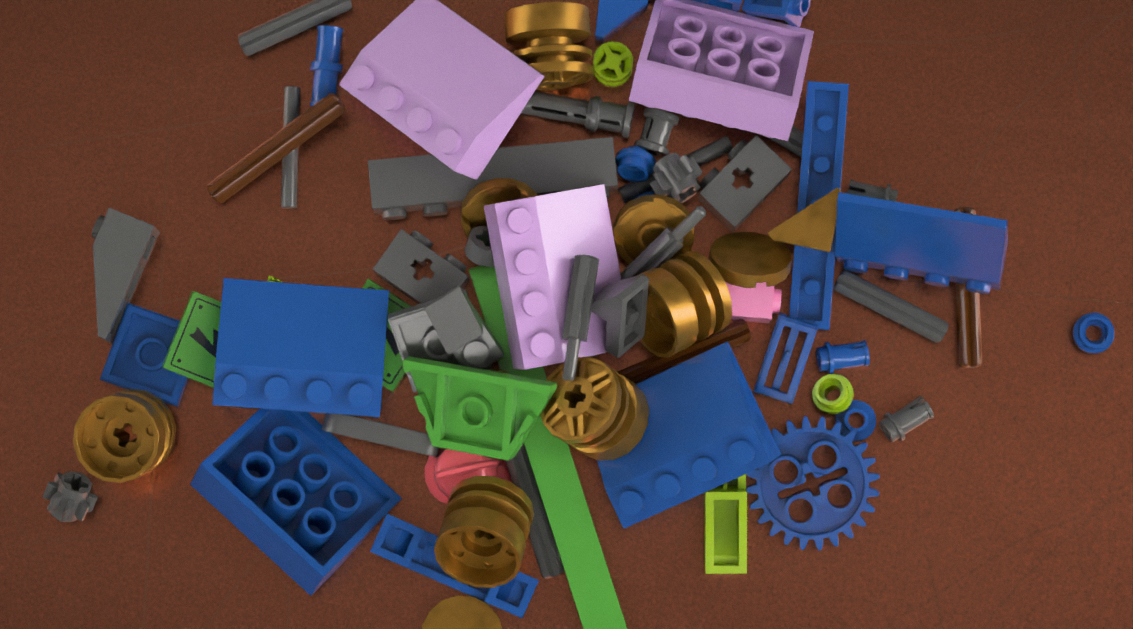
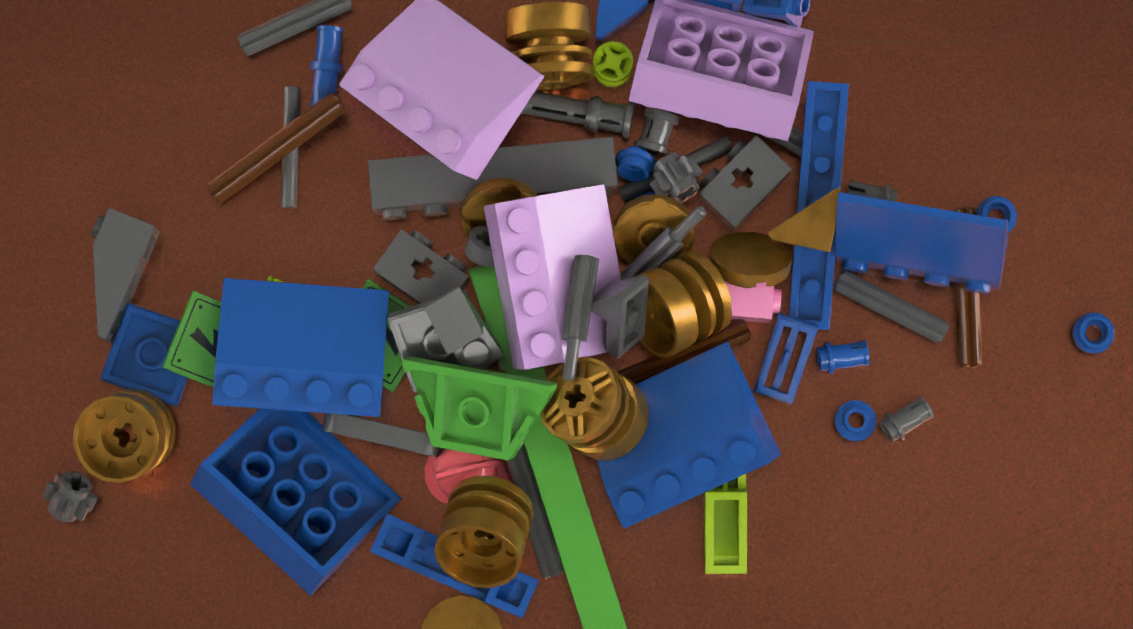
blue gear [746,416,880,550] -> none
lime plate [812,374,854,414] -> none
none -> blue plate [976,196,1017,233]

